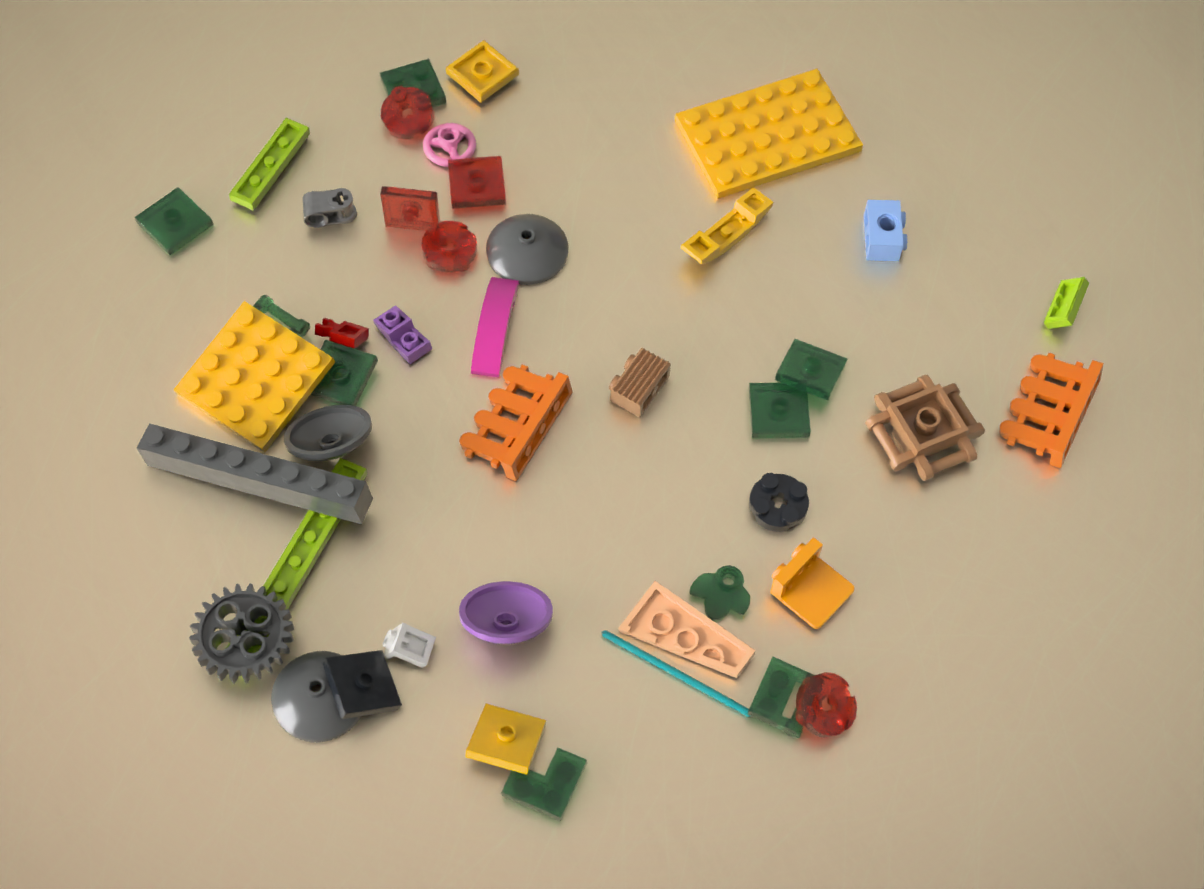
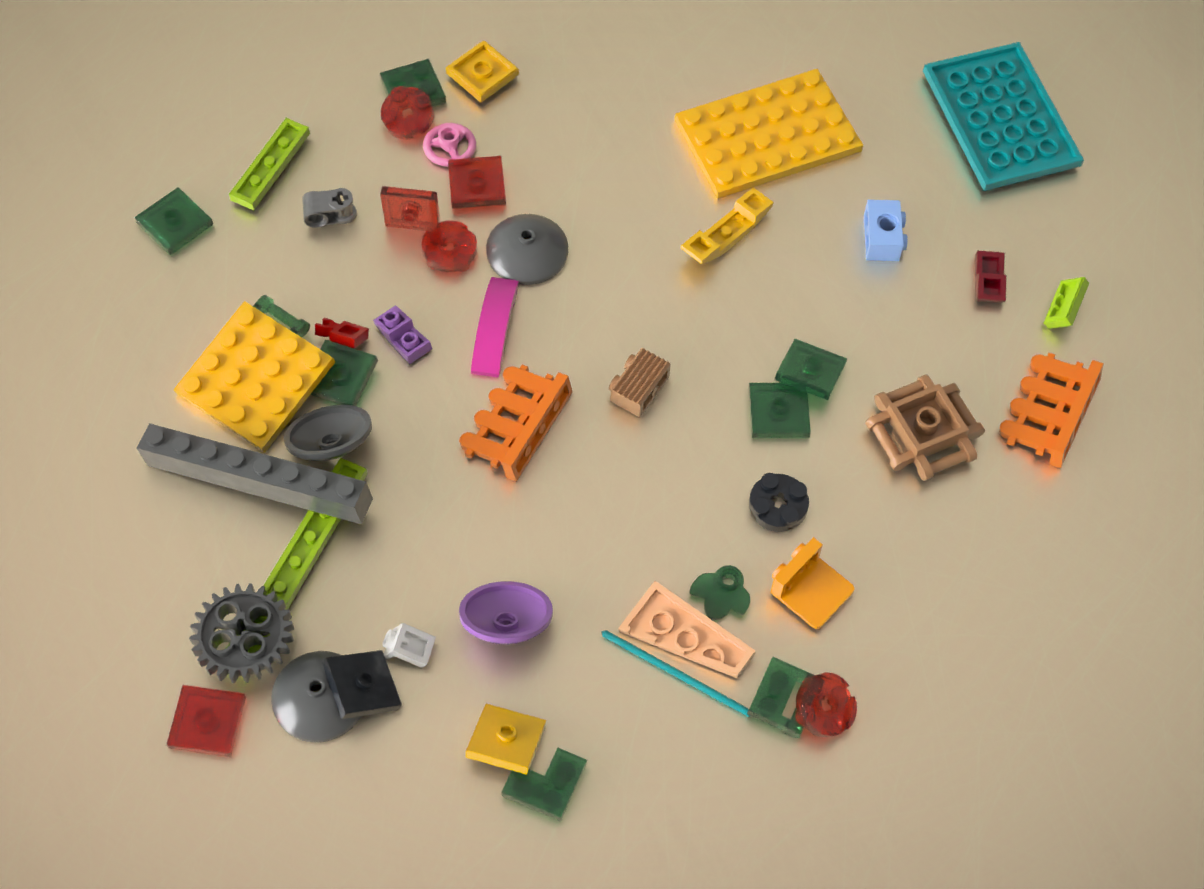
none -> clear red plate [166,685,246,757]
none -> teal plate [923,42,1084,191]
none -> dark red slope [975,251,1007,303]

